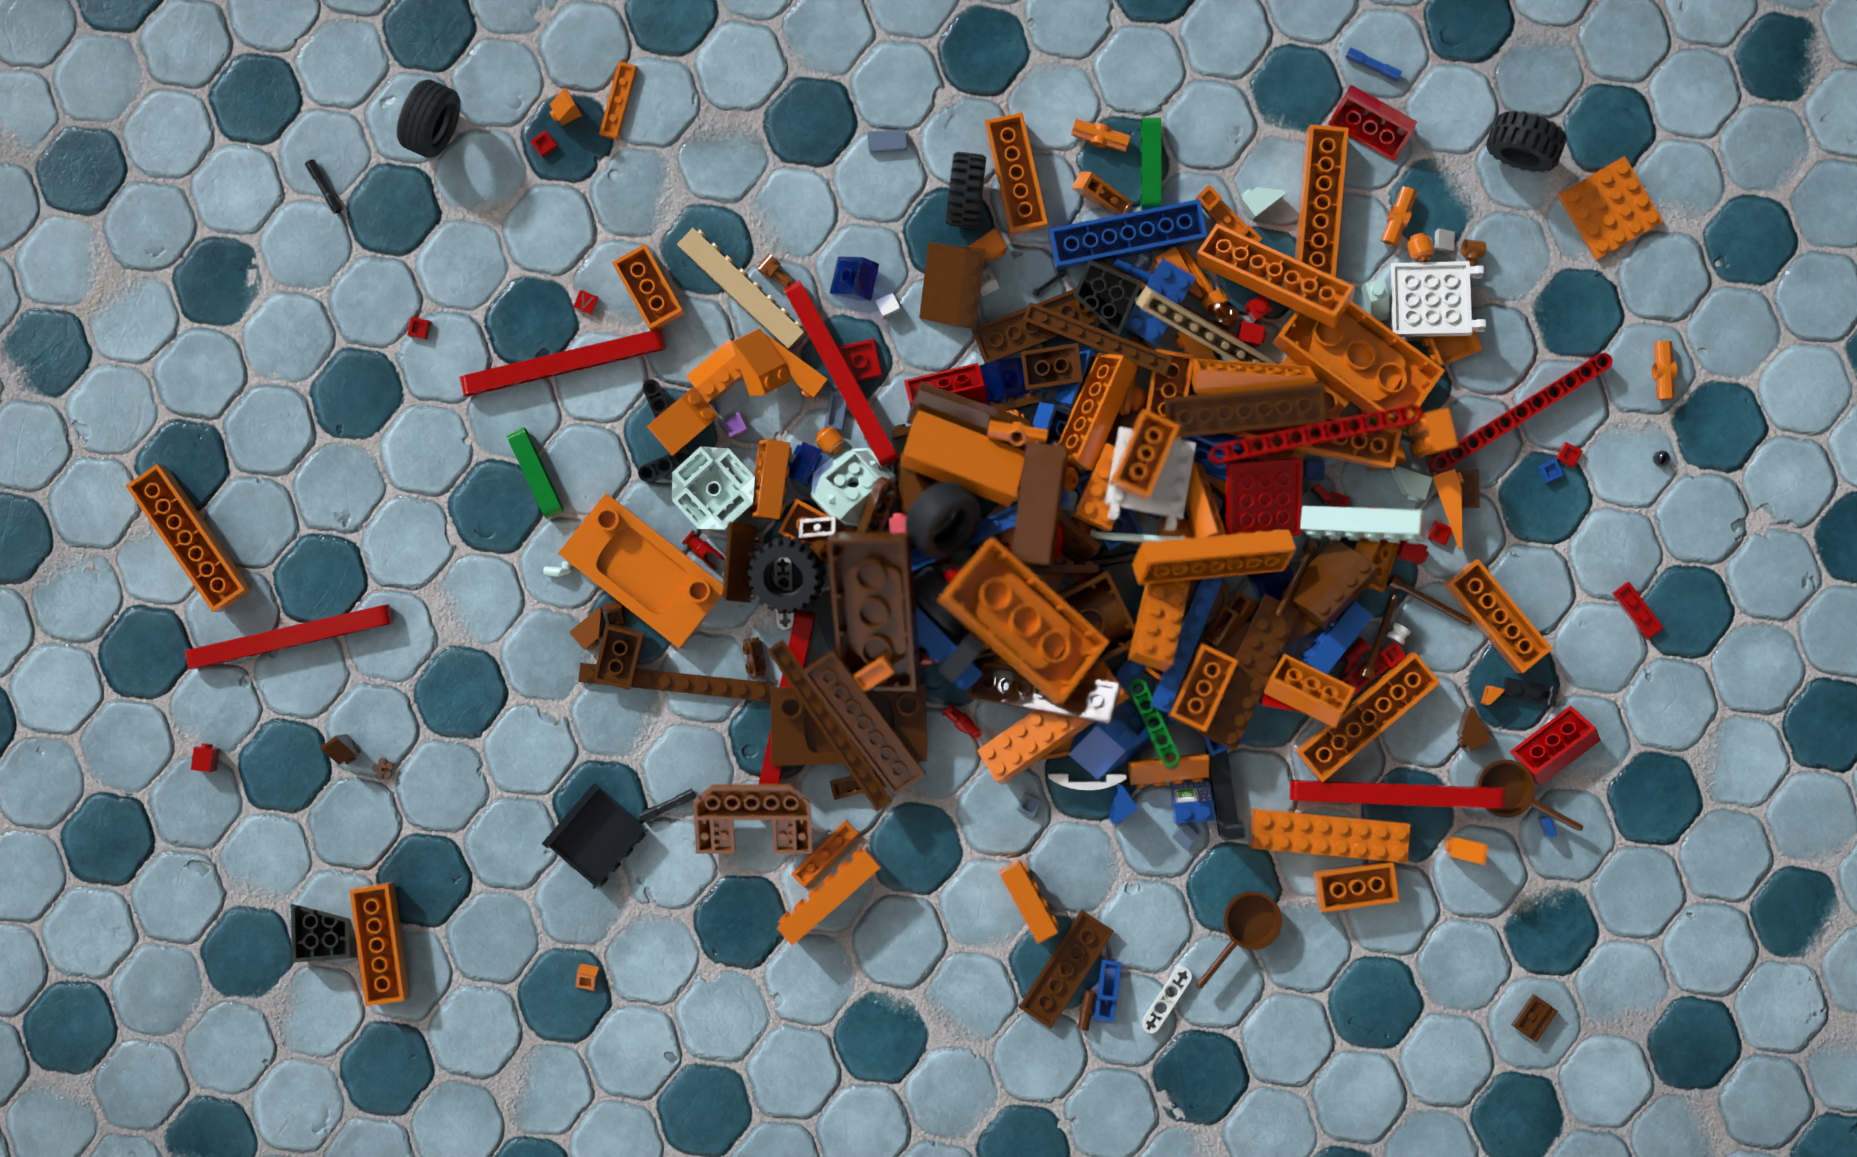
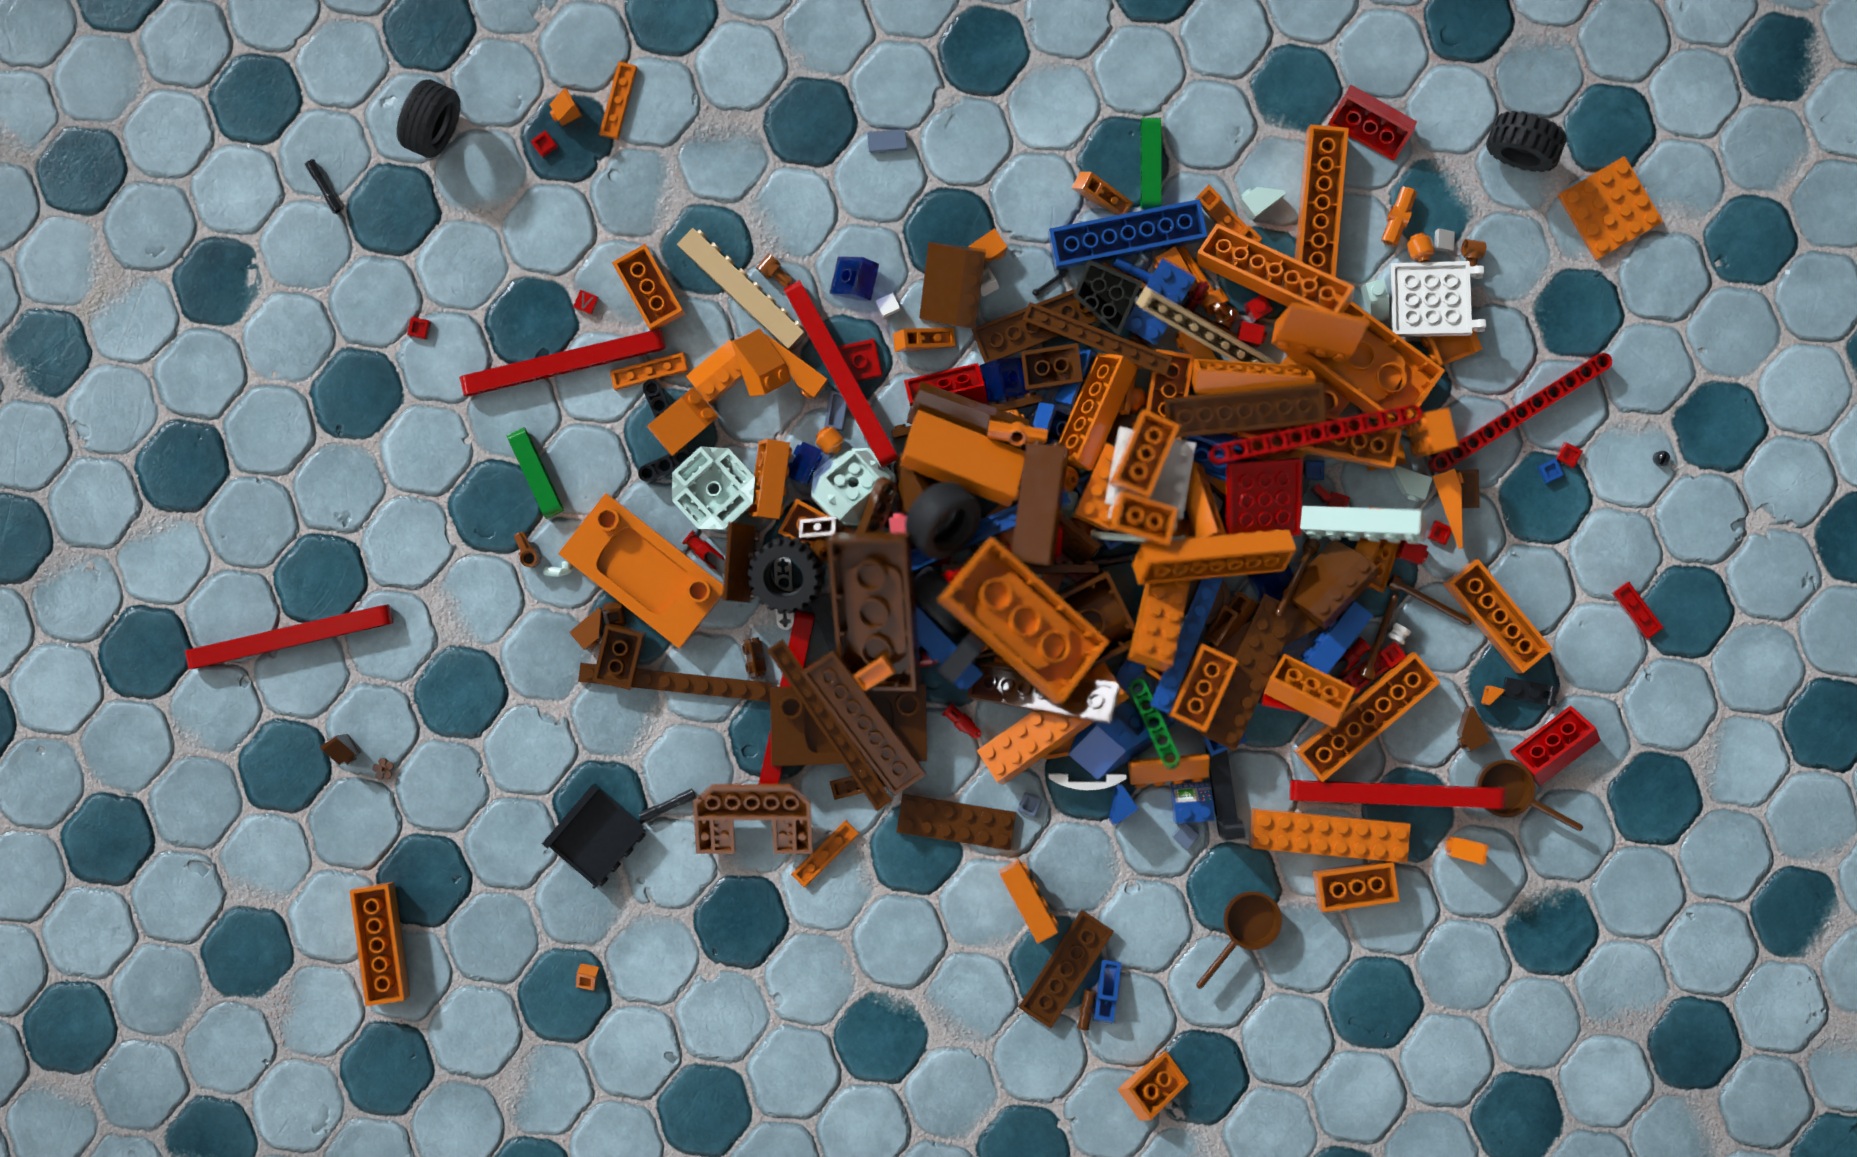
orange brick [126,464,252,612] -> none
red brick [191,743,220,772] -> none
pearl dark grey wedge [291,904,357,963] -> none
medium lavender panel [723,412,749,439] -> none
orange brick [777,847,881,946] -> none
black tyre [946,152,986,229] -> none
orange brick [984,112,1048,237] -> none
orange piece [1071,119,1130,152] -> none
white beam [1142,966,1192,1033] -> none
blue piece [1345,47,1402,82] -> none
reddish brown plate [1511,994,1558,1043] -> none
blue tile [1538,816,1557,838] -> none
orange piece [1652,341,1677,400] -> none
none -> dark orange axle [514,532,541,568]
none -> orange tile [610,352,689,390]
none -> orange slope [893,327,956,352]
none -> reddish brown plate [896,794,1016,850]
none -> orange slope [1111,491,1178,546]
none -> orange slope [1117,1051,1189,1121]
none -> dark red axle [1183,281,1209,313]
none -> orange slope [1271,303,1369,362]

